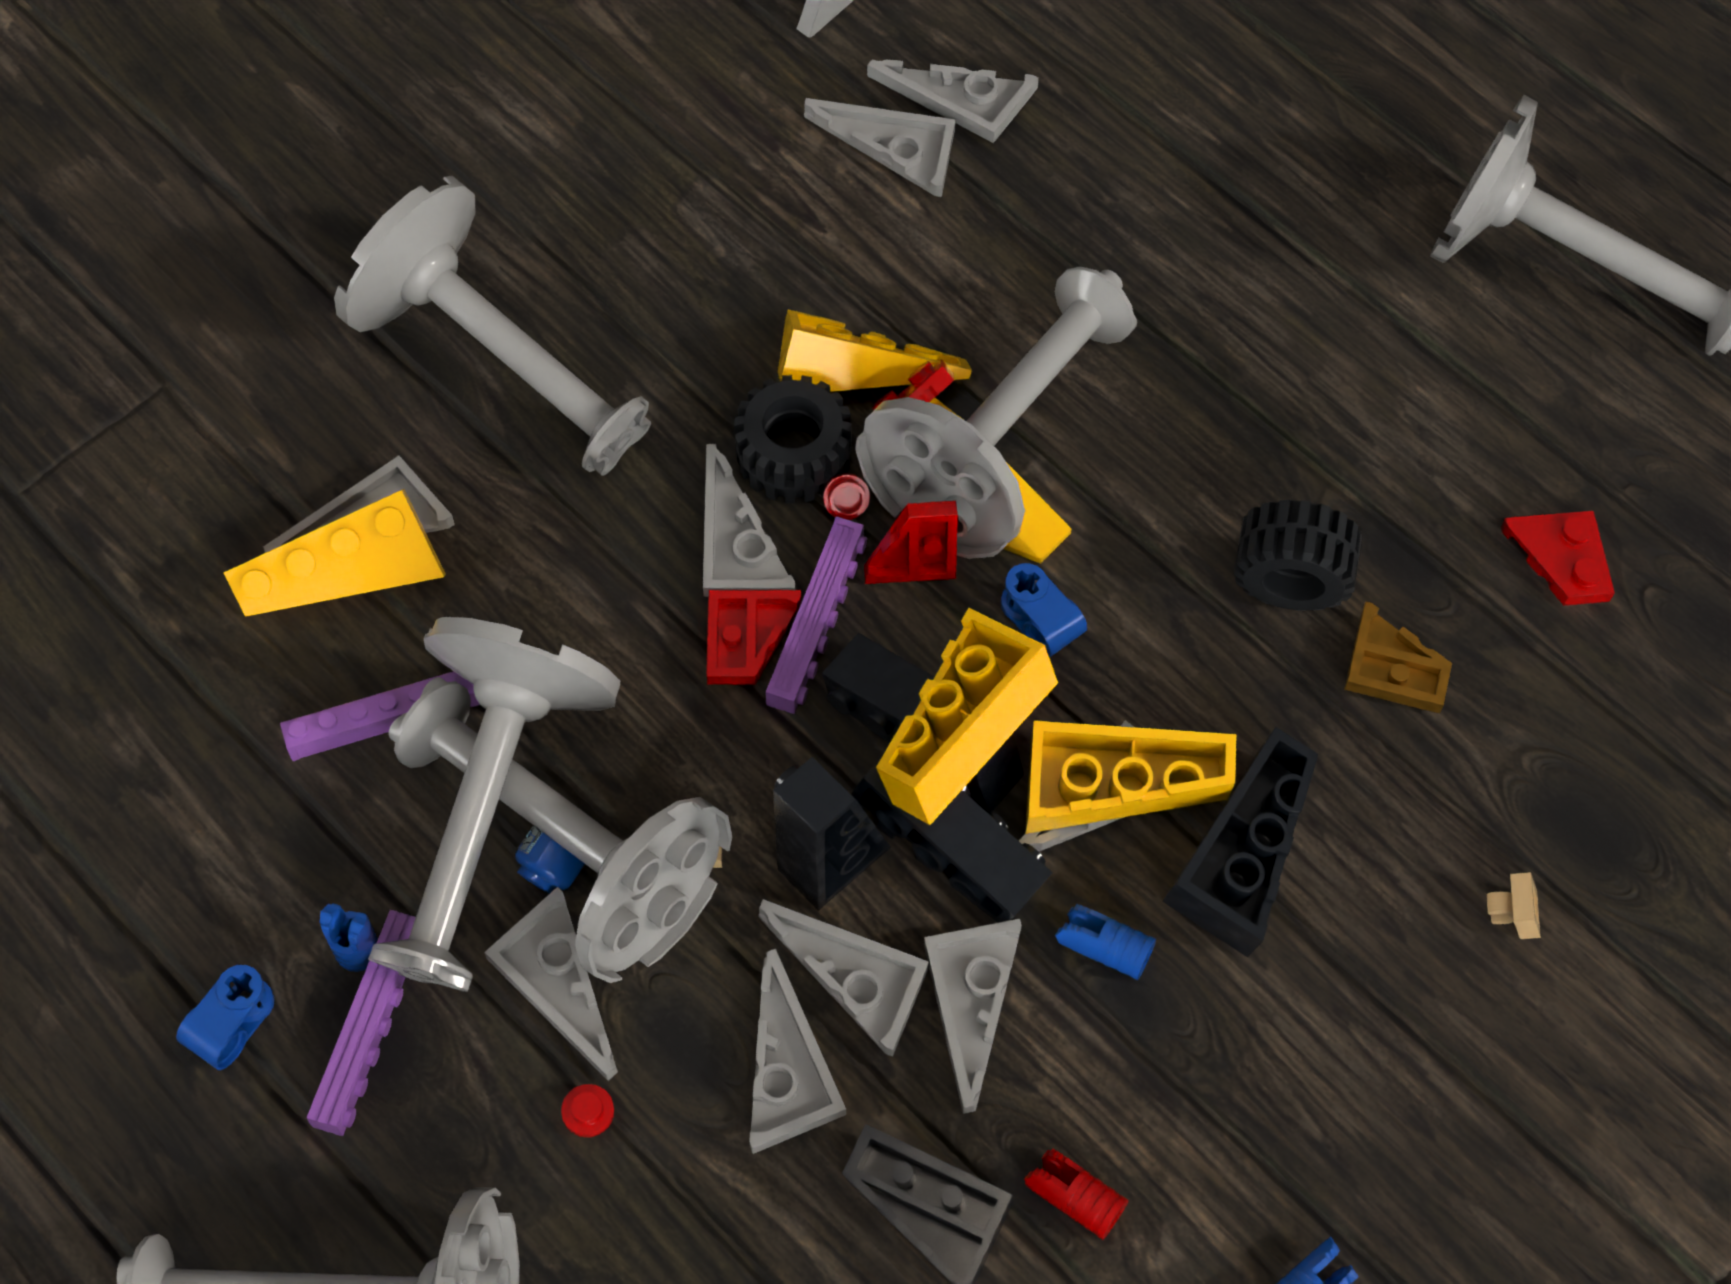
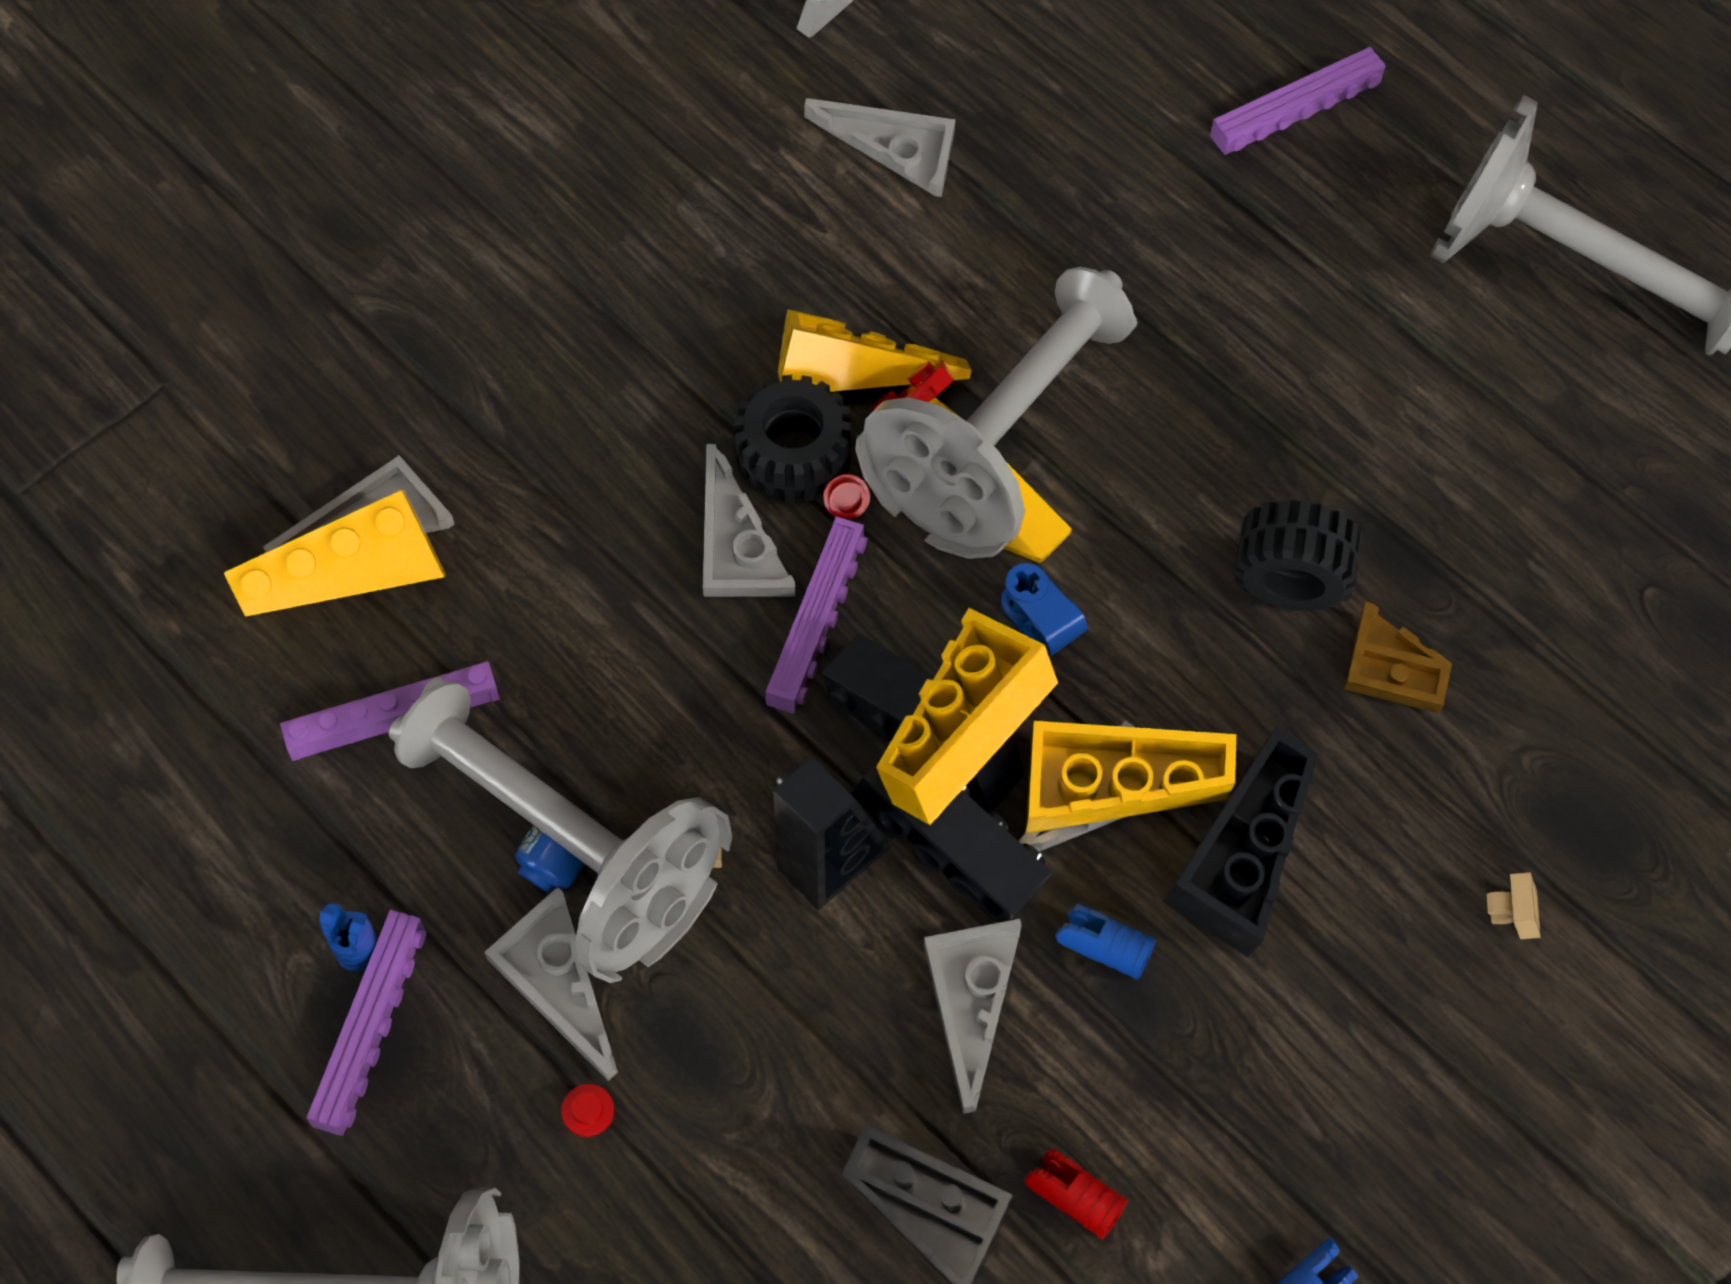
blue piece [176,965,274,1070] -> none
light grey piece [334,176,651,476] -> none
light grey piece [368,617,621,992] -> none
red wing [707,590,801,685] -> none
light grey wing [749,949,846,1154] -> none
light grey wing [759,899,929,1056] -> none
red wing [864,500,958,584] -> none
light grey wing [867,59,1039,143] -> none
red wing [1501,511,1615,606] -> none
none -> medium lavender piece [1210,47,1385,155]

